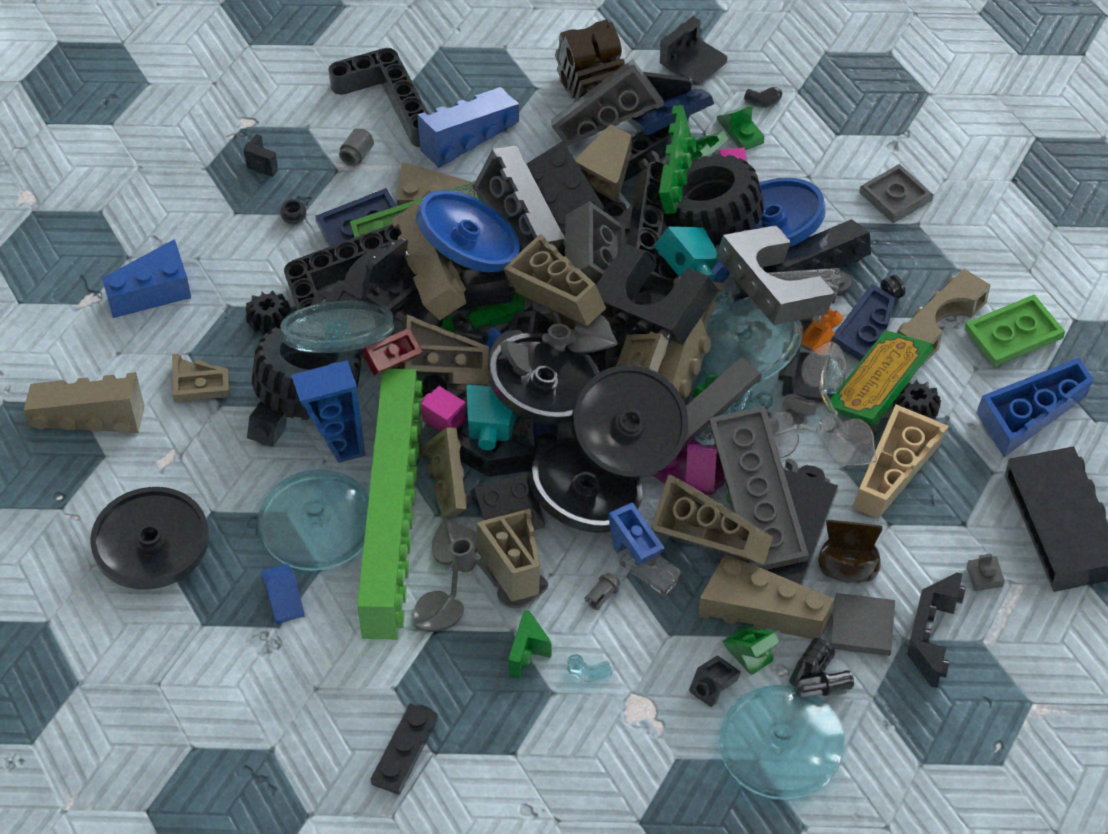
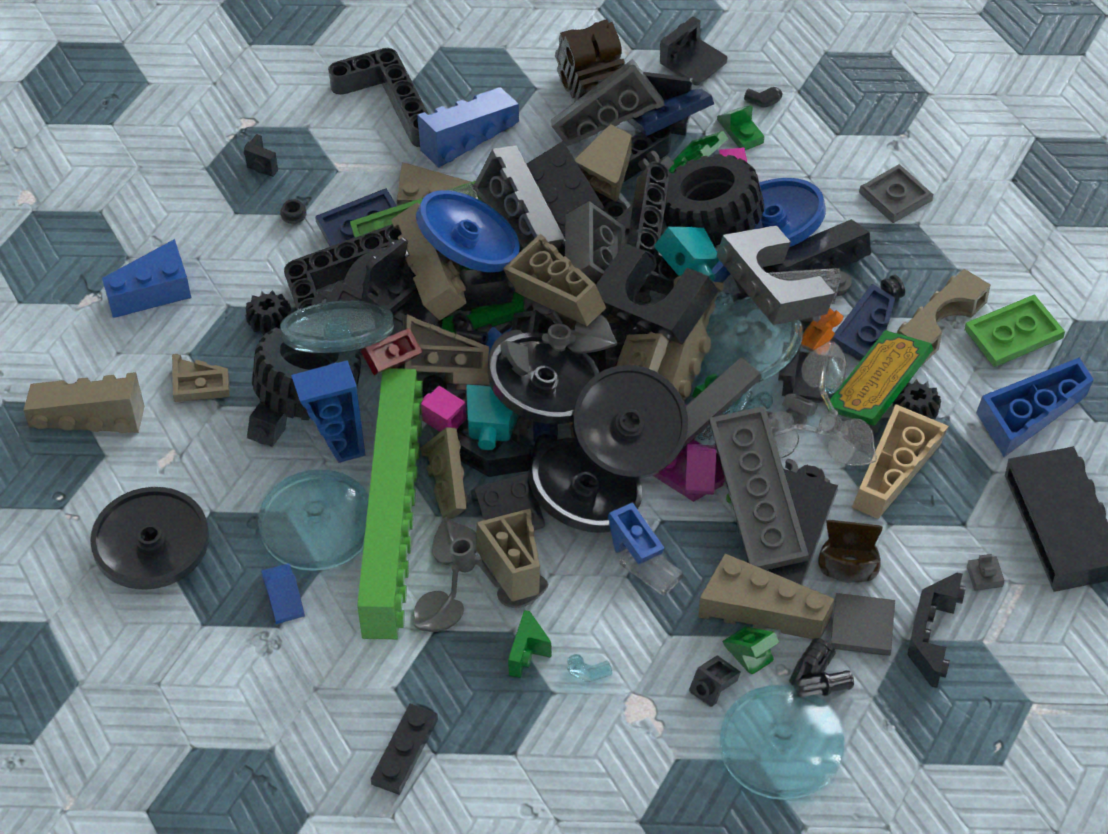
dark grey brick [339,128,374,166] -> none
dark grey pin [584,572,620,610] -> none
dark tan wedge [651,475,773,565] -> none
green wing [659,105,696,214] -> none

